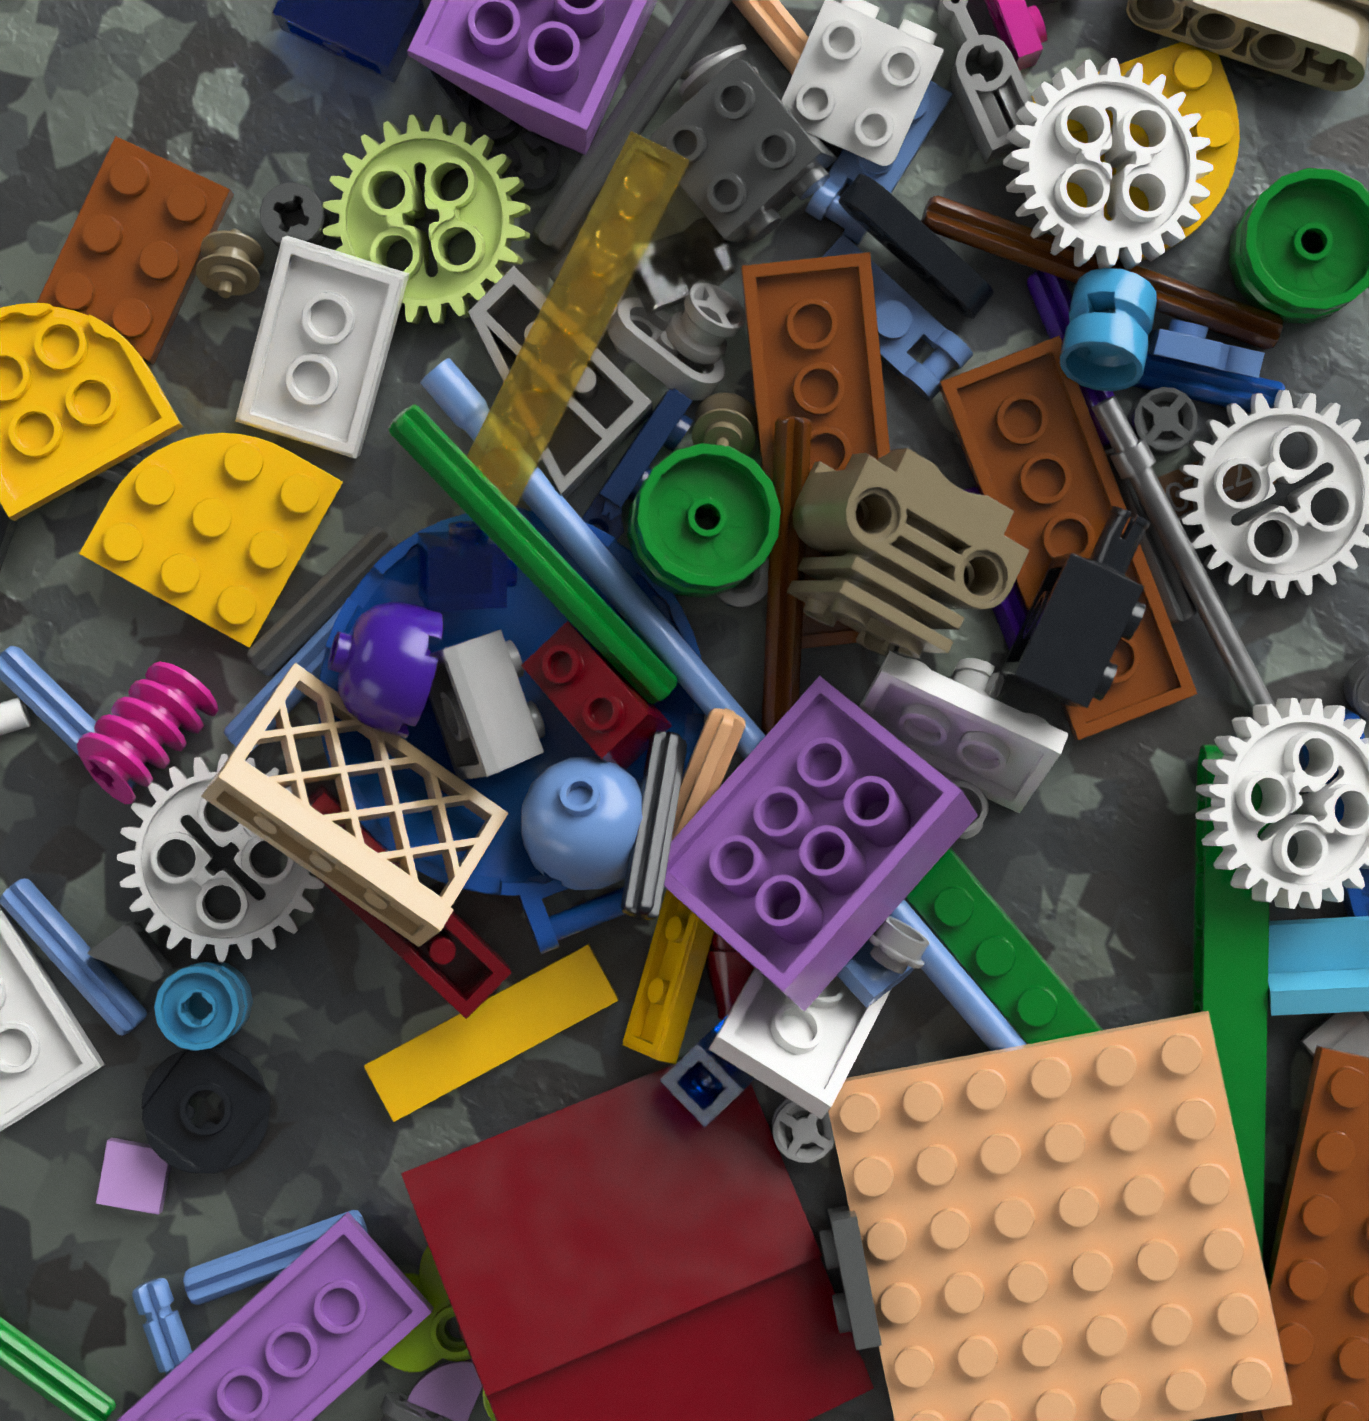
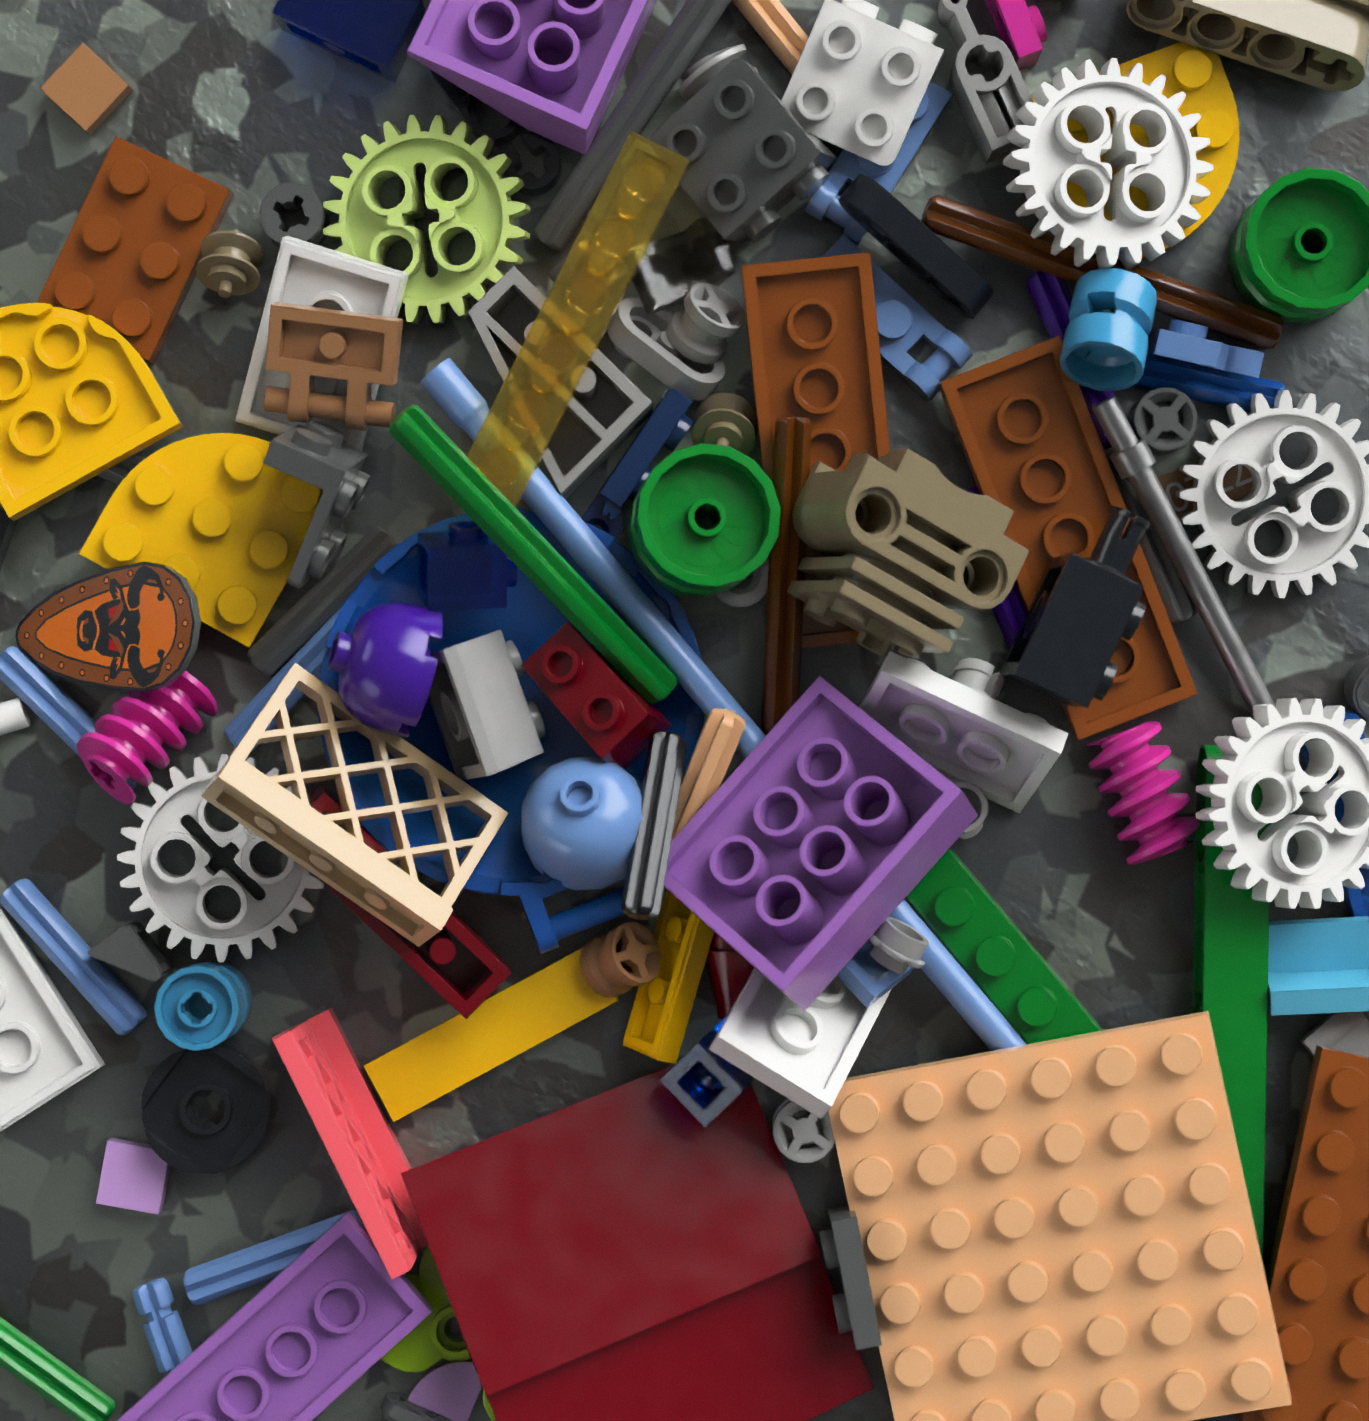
none -> shield [16,562,201,692]
none -> medium nougat tile [40,43,133,136]
none -> dark grey bracket [263,421,371,589]
none -> medium nougat plate [264,302,403,431]
none -> coral fence [272,1007,428,1280]
none -> medium nougat wheel [580,922,662,998]
none -> dark pink piece [1085,721,1200,865]

